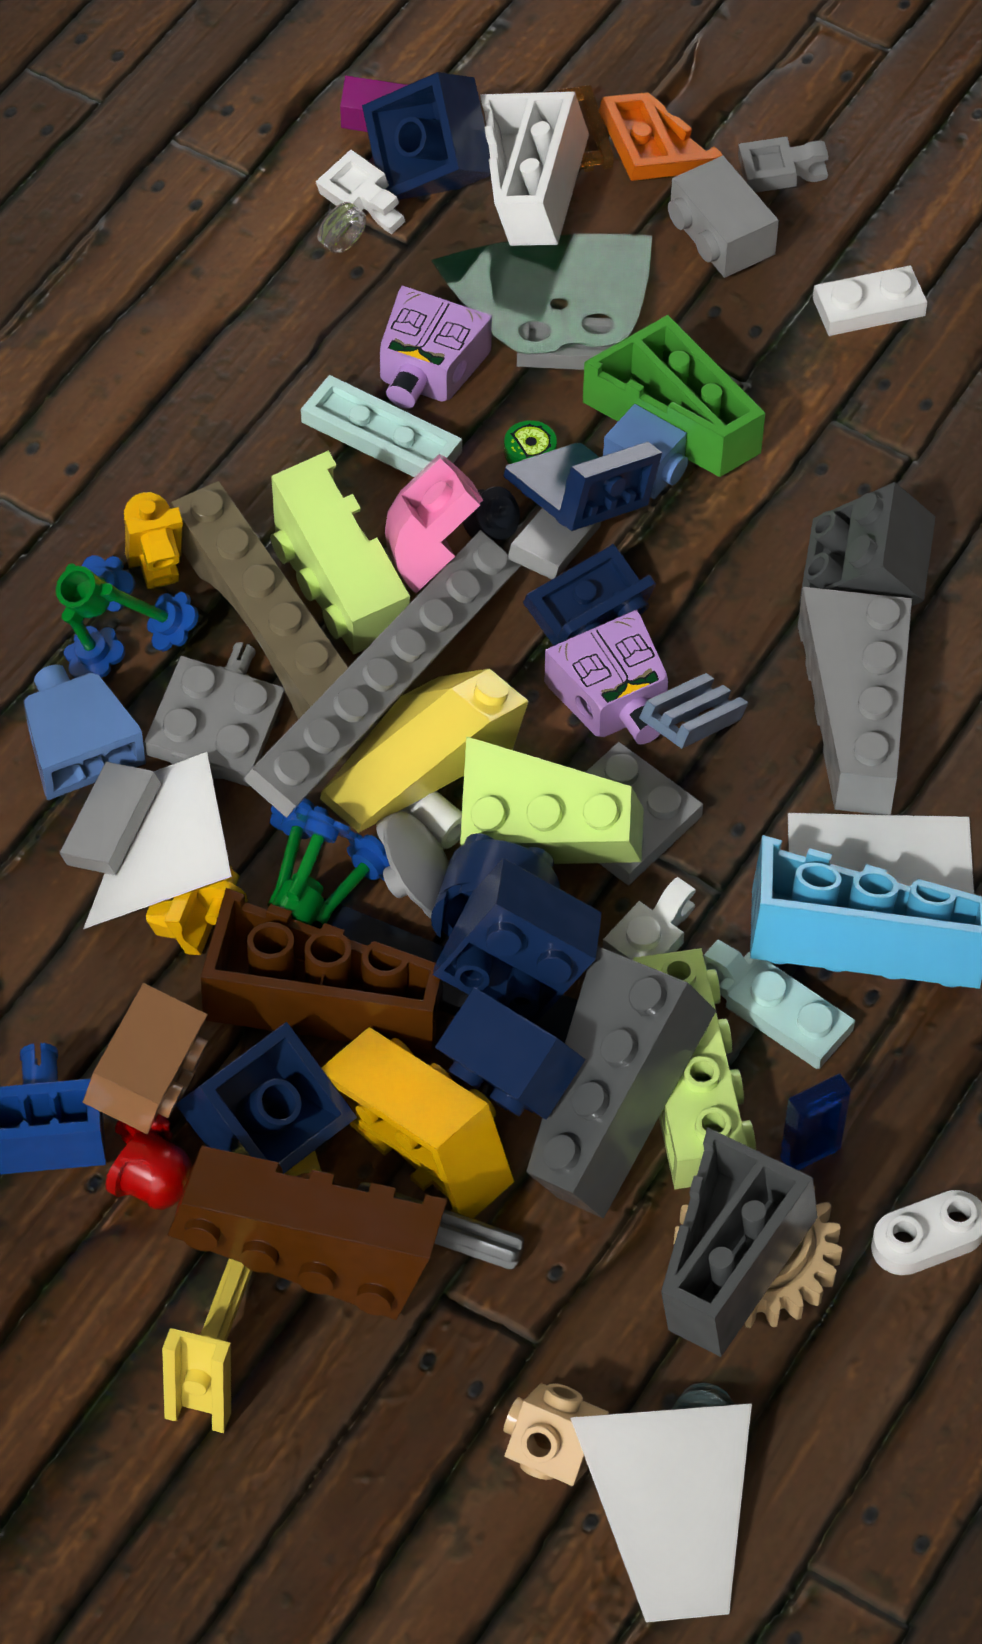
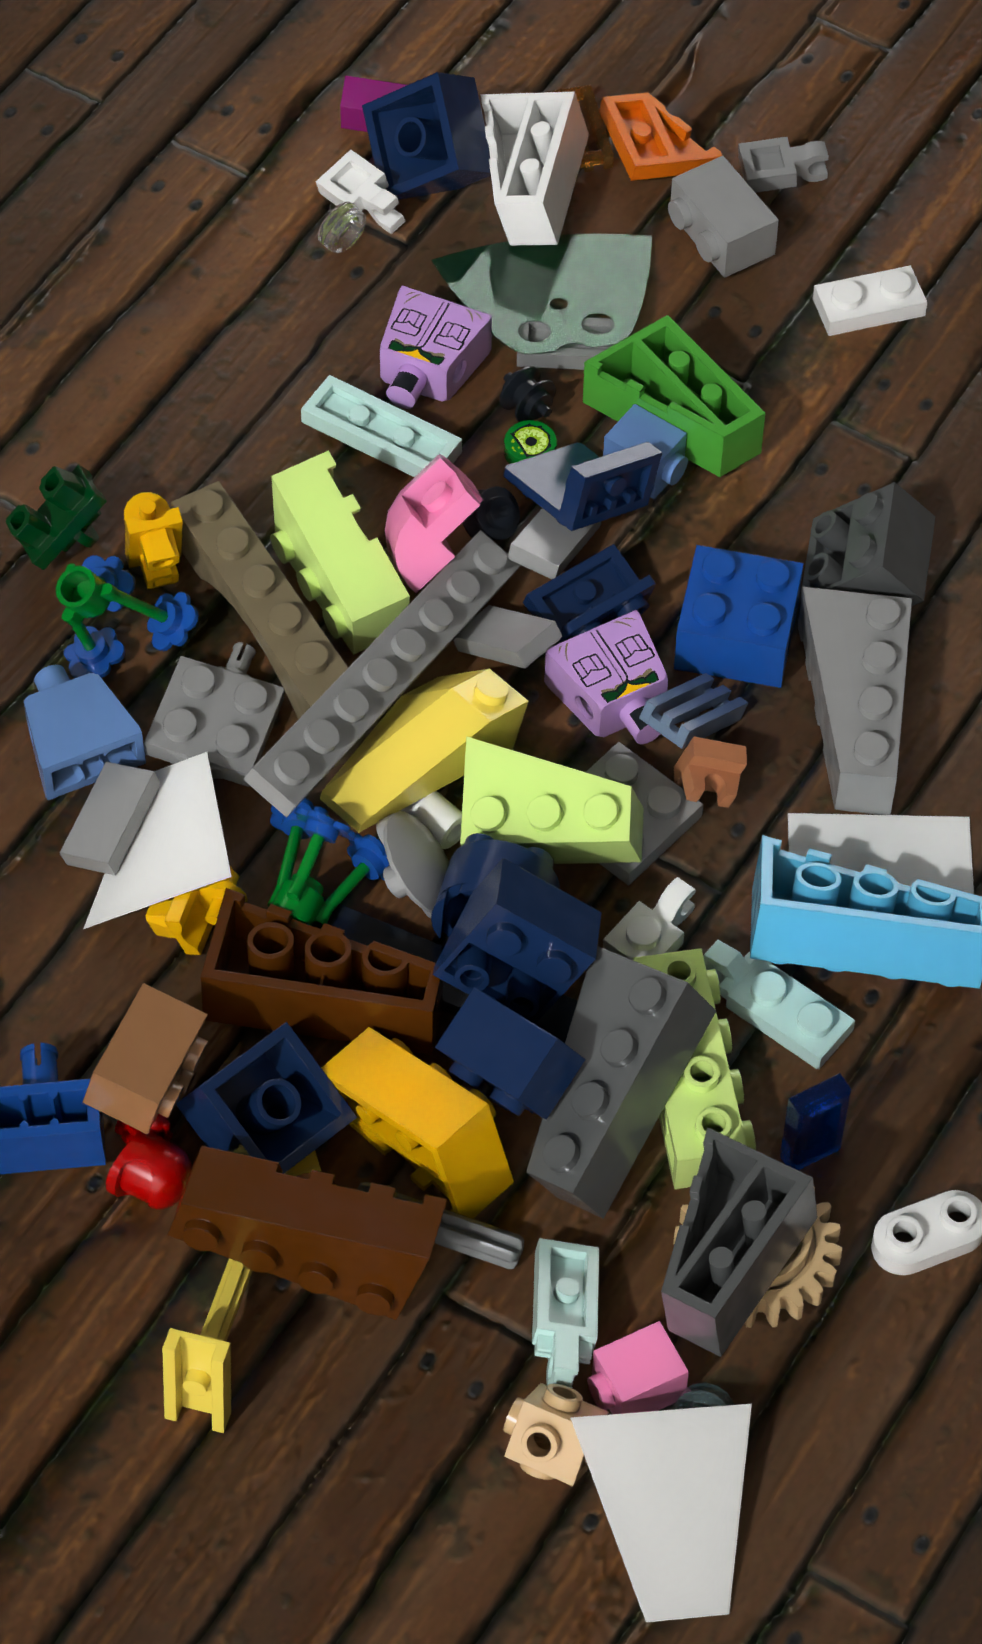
none -> dark green hips [6,464,107,570]
none -> light grey tile [453,605,562,668]
none -> black wheel [499,366,556,422]
none -> light aqua hinge [532,1238,599,1388]
none -> bright pink brick [587,1321,689,1414]
none -> blue brick [674,545,804,688]
none -> nougat tile [674,736,747,808]

